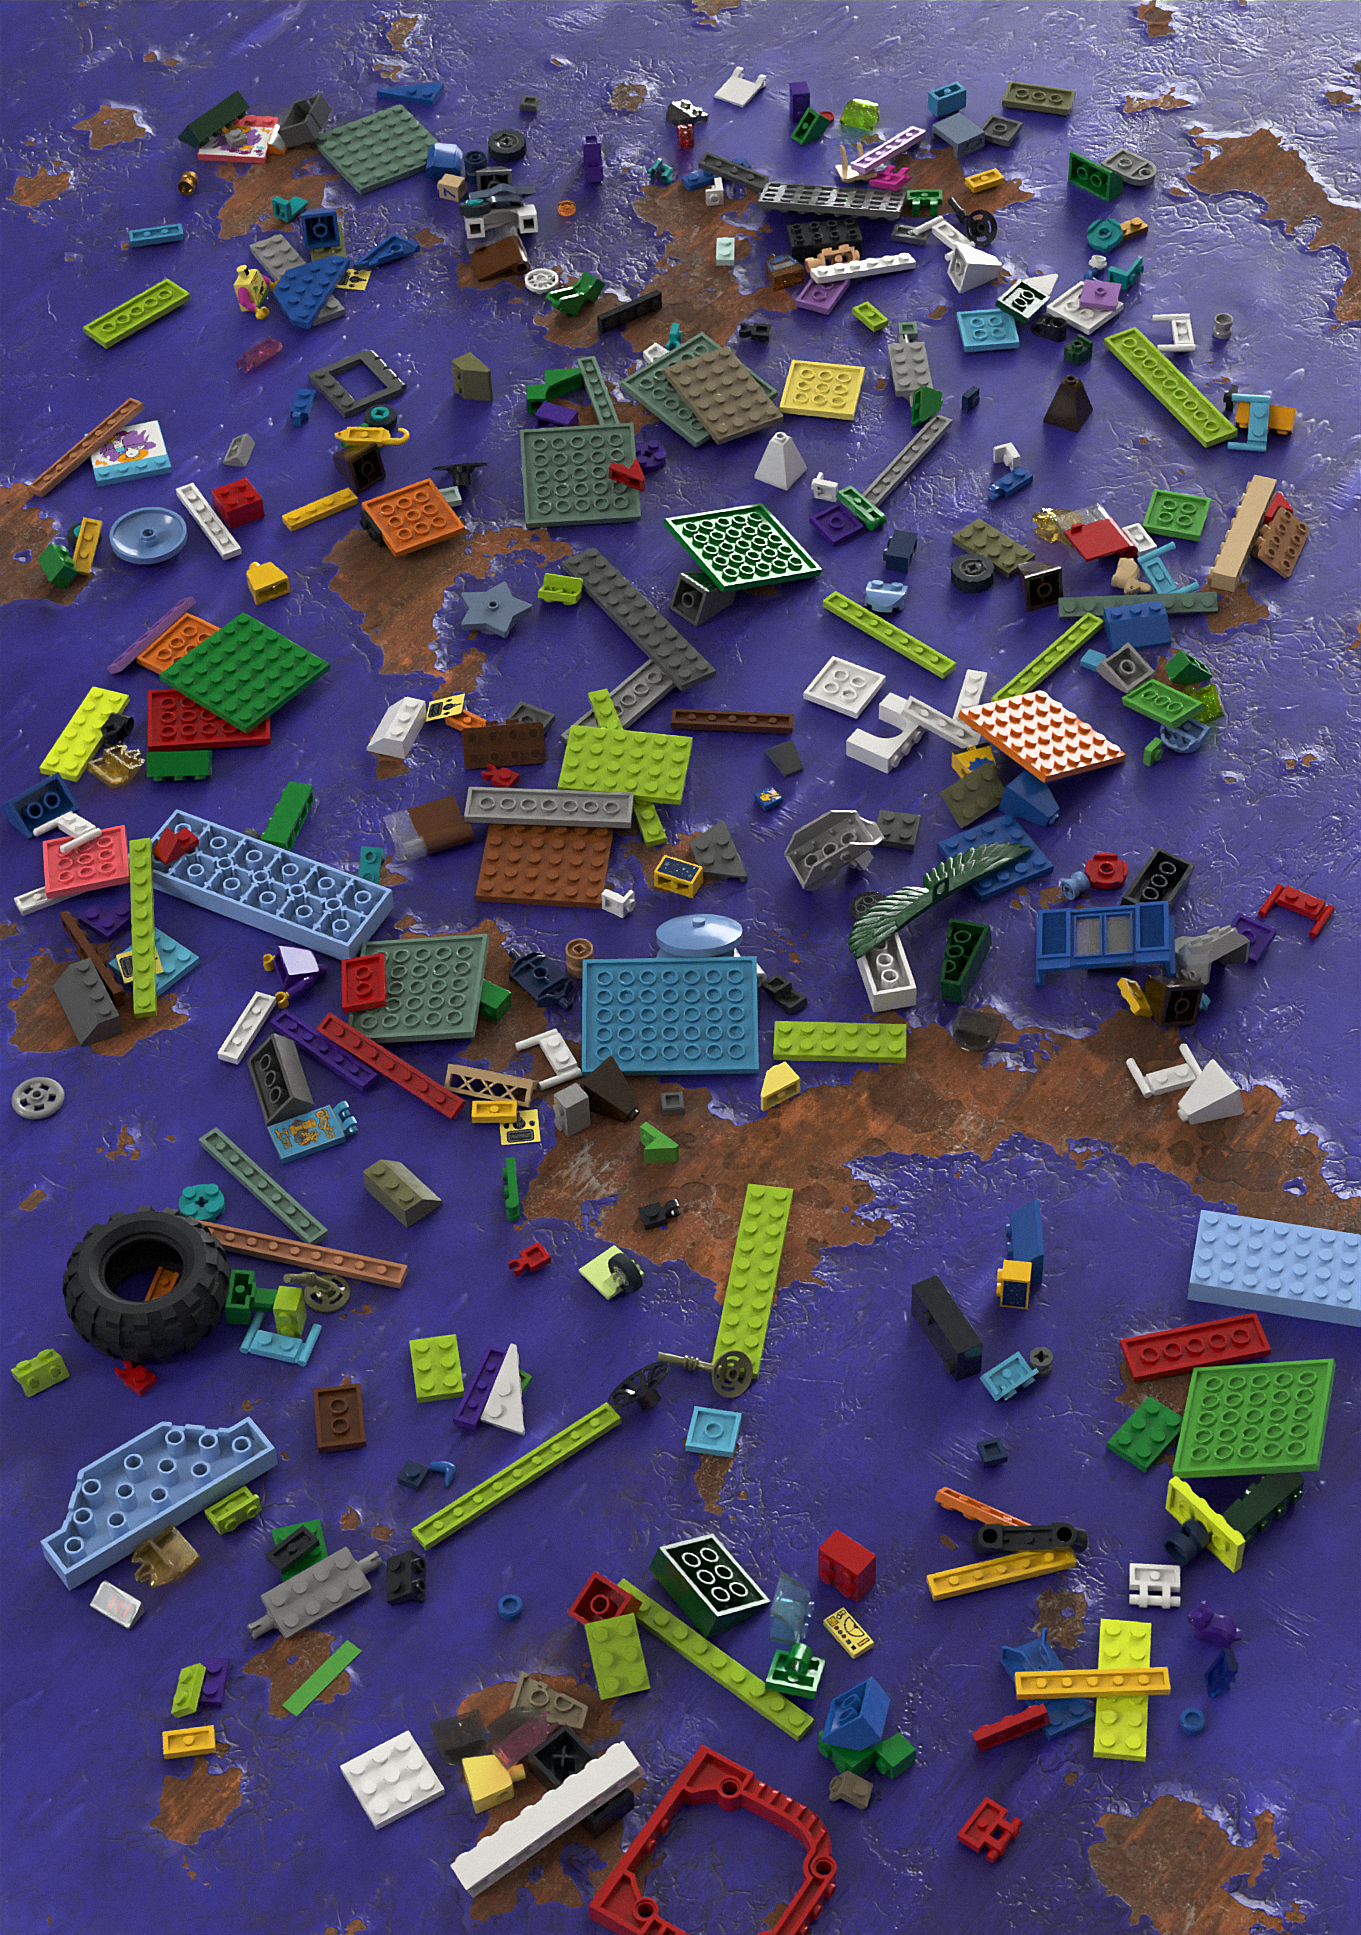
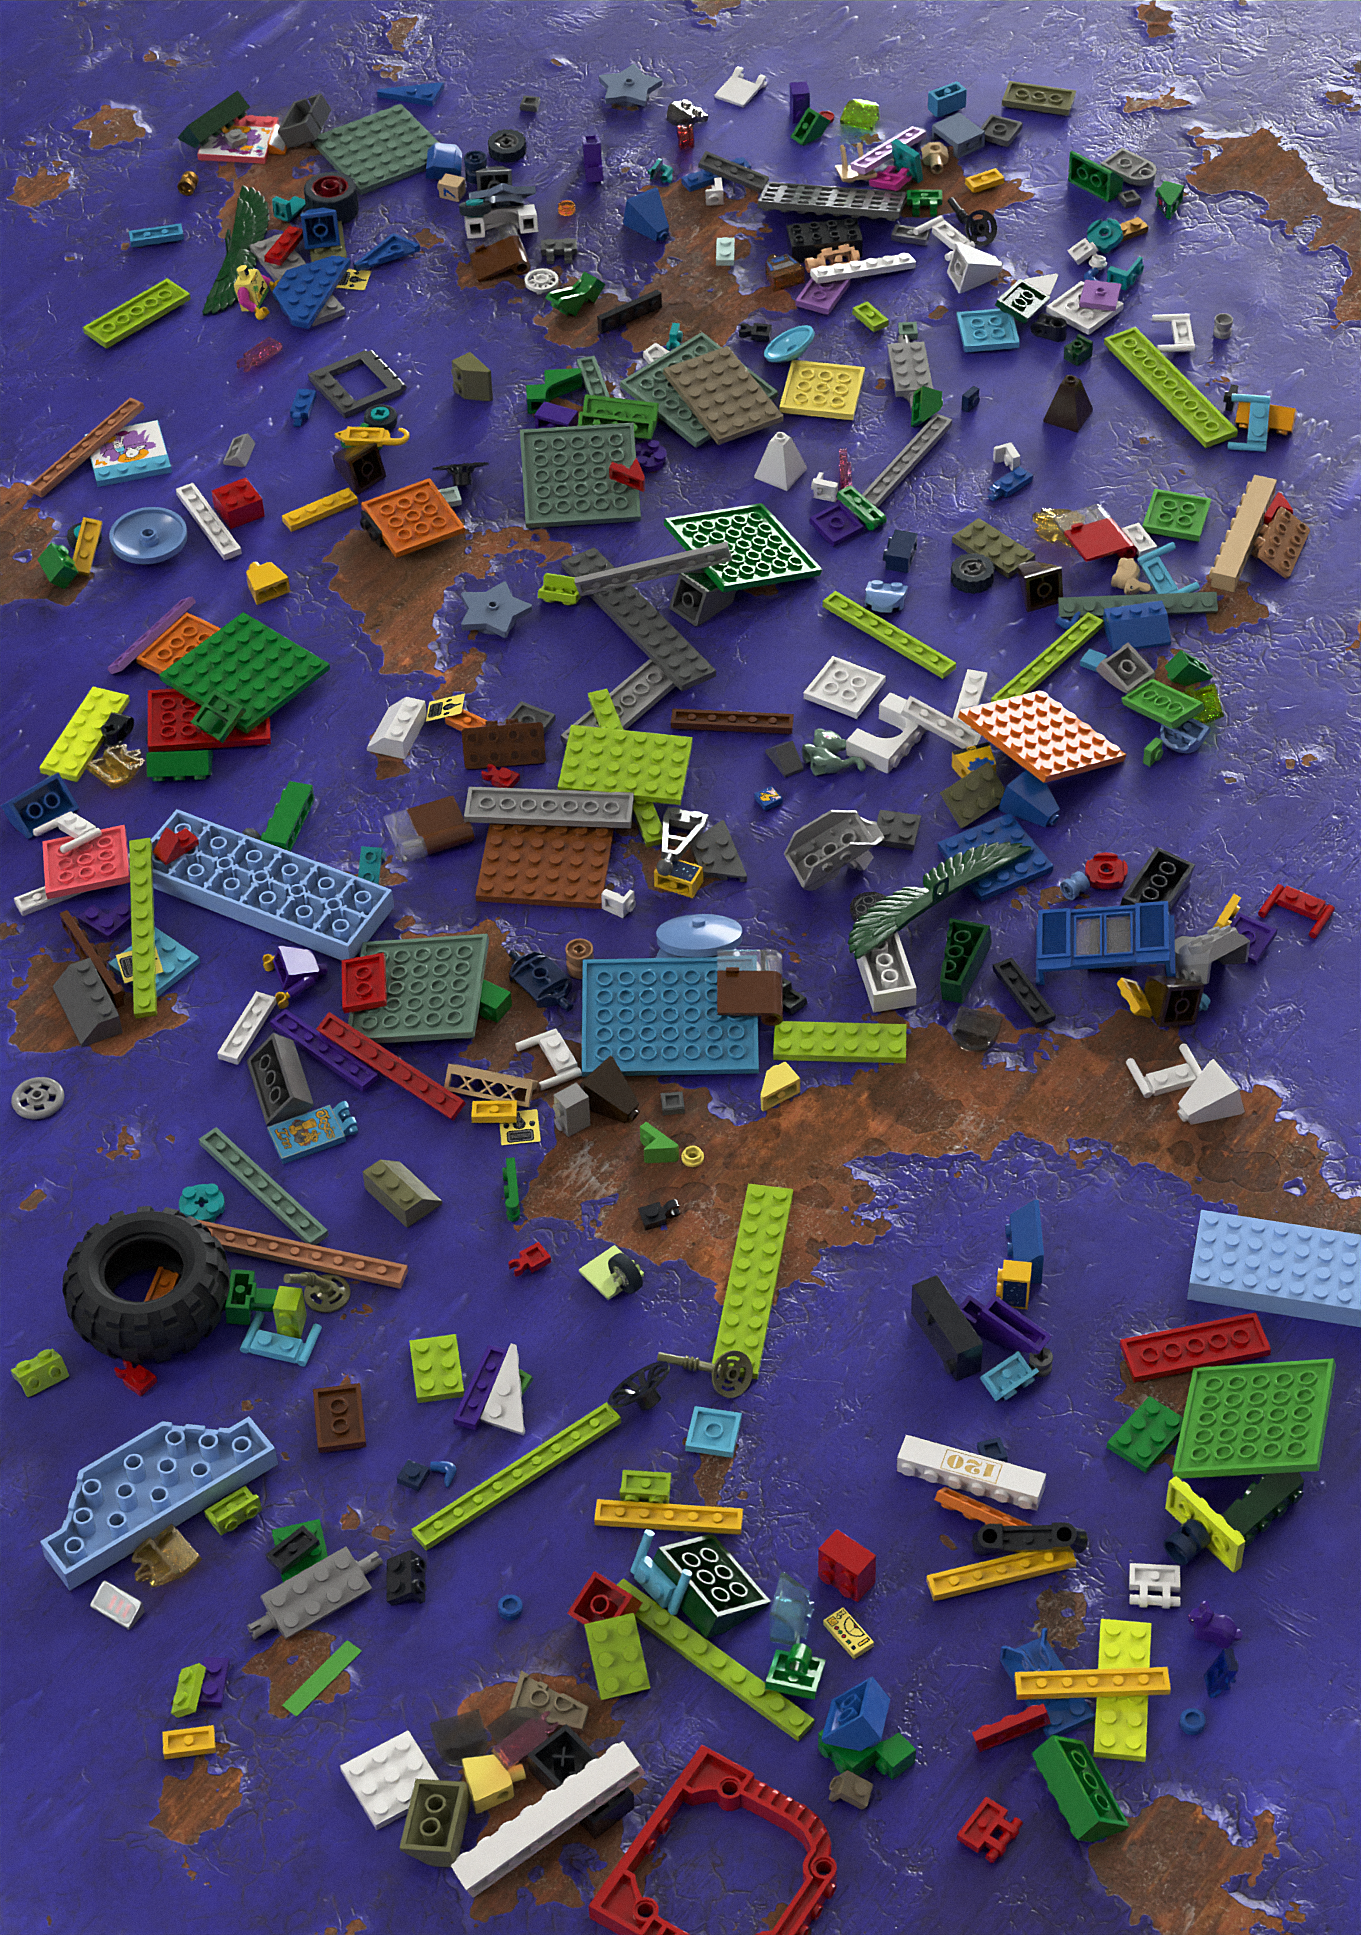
none -> green plate [191,690,246,743]
none -> dark green piece [203,186,269,315]
none -> red plate [264,226,303,266]
none -> black wheel [304,171,359,225]
none -> olive slope [399,1779,472,1868]
none -> dark grey plate [541,238,577,264]
none -> light grey plate [575,542,732,596]
none -> bright green slope [578,394,659,439]
none -> yellow plate [594,1499,743,1535]
none -> sand blue plate [599,64,663,107]
none -> lime bracket [619,1470,672,1504]
none -> blue slope [623,187,669,241]
none -> medium azure plate [630,1529,692,1615]
none -> dark grey plate [656,807,708,876]
none -> light yellow plate [681,1146,704,1167]
none -> reddish brown door [717,949,783,1026]
none -> medium azure dish [764,325,815,363]
none -> sand green animal [802,728,866,776]
none -> clear pink plate [839,448,852,490]
none -> teal plate [891,138,923,183]
none -> white brick [897,1435,1046,1511]
none -> tan piece [921,142,949,174]
none -> dark purple slope [959,1295,1052,1354]
none -> black plate [993,957,1056,1028]
none -> green slope [1032,1735,1130,1842]
none -> blue animal [1055,612,1081,630]
none -> white bracket [1068,238,1098,265]
none -> dark grey tile [1117,189,1142,209]
none -> green slope [1155,180,1184,220]
none -> yellow plate [1213,894,1241,929]

